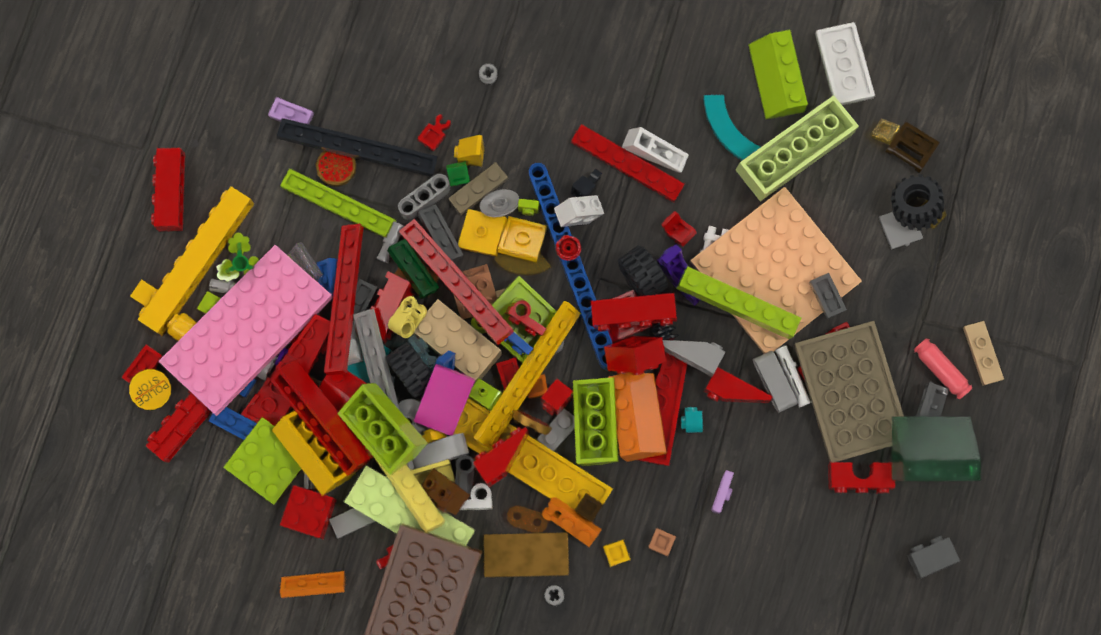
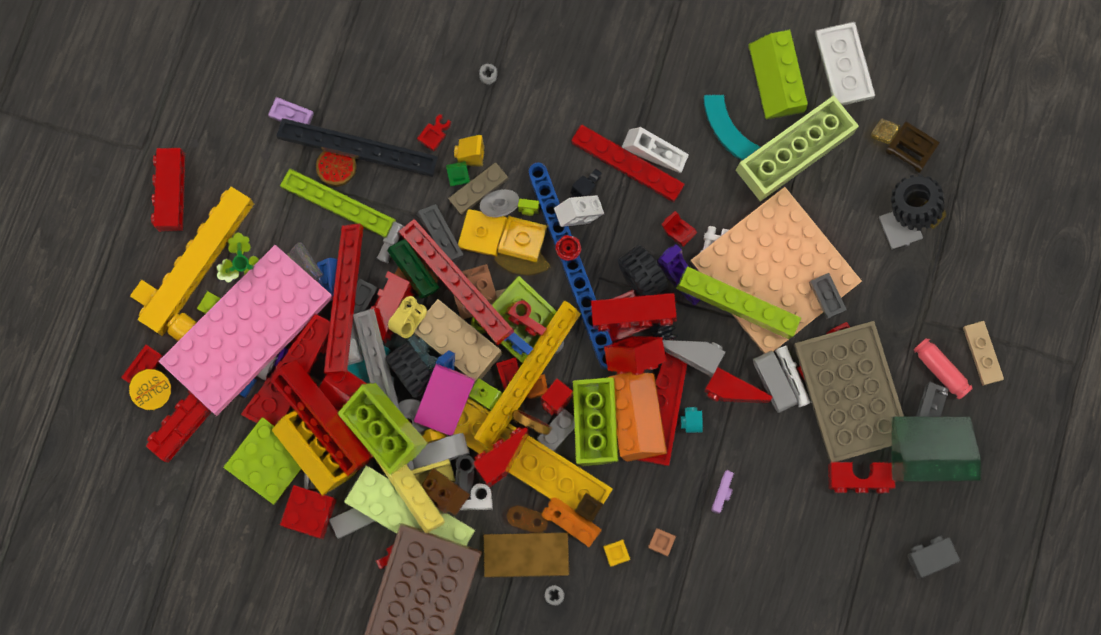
light grey pin [209,278,236,294] -> none
blue plate [209,407,257,440] -> none
orange plate [280,571,346,598] -> none
light grey beam [398,174,450,220] -> none

